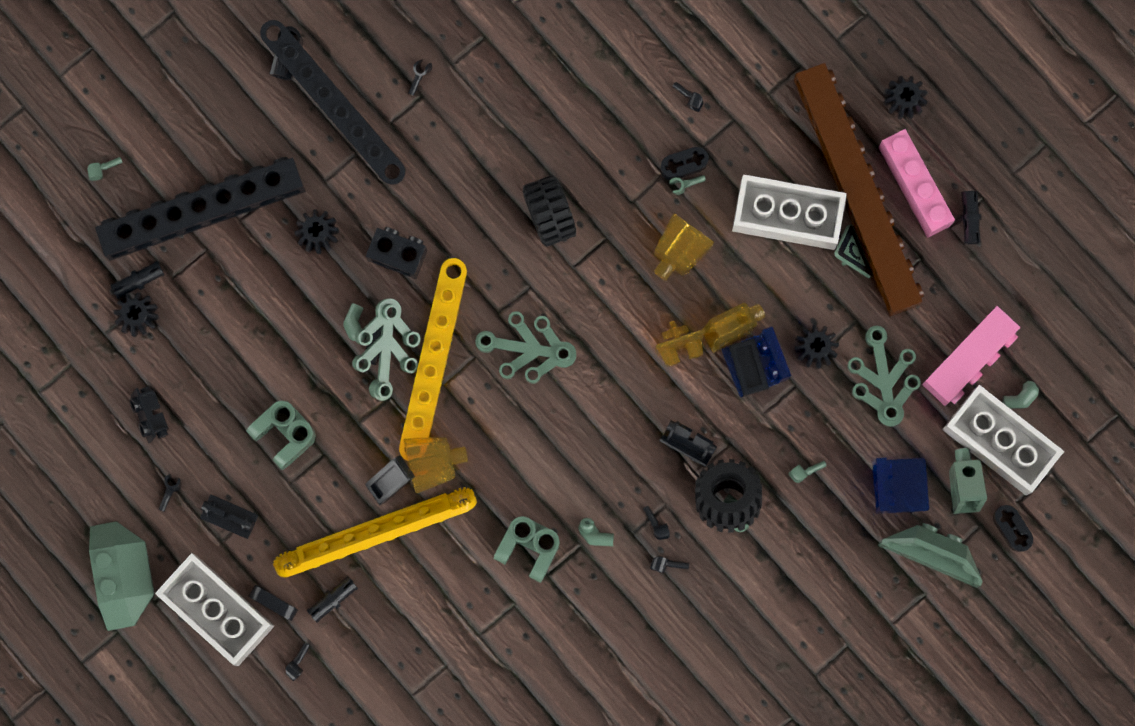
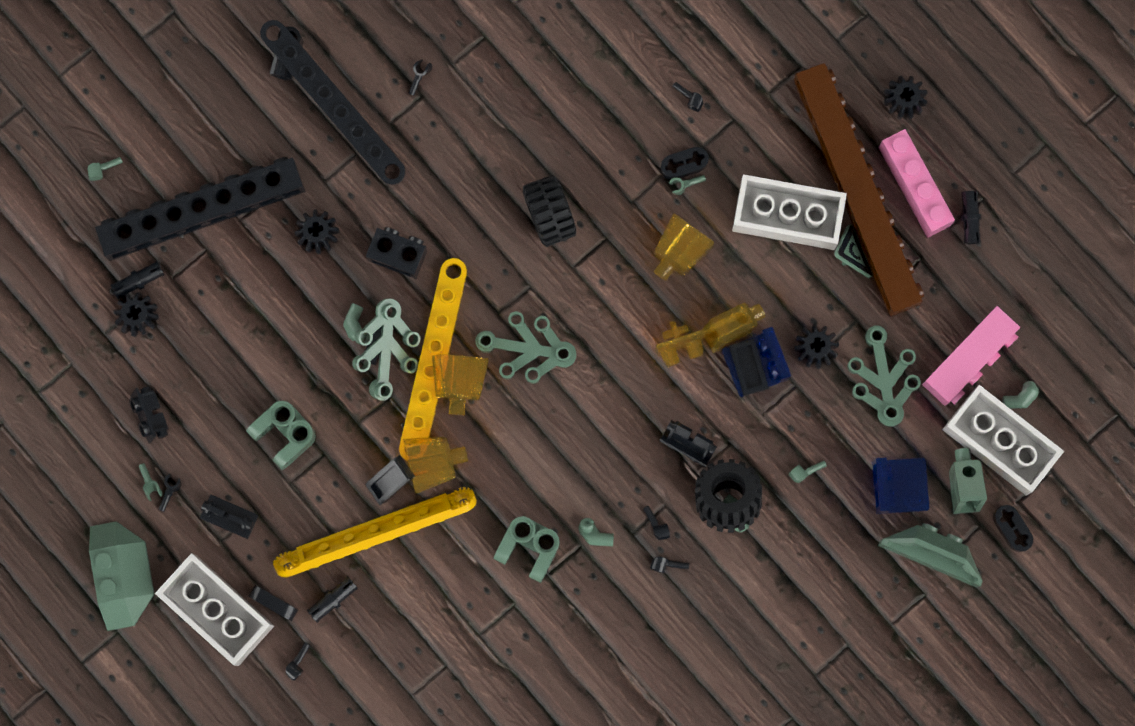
none -> sand green hand [139,463,162,501]
none -> clear yellow torso [432,354,488,415]

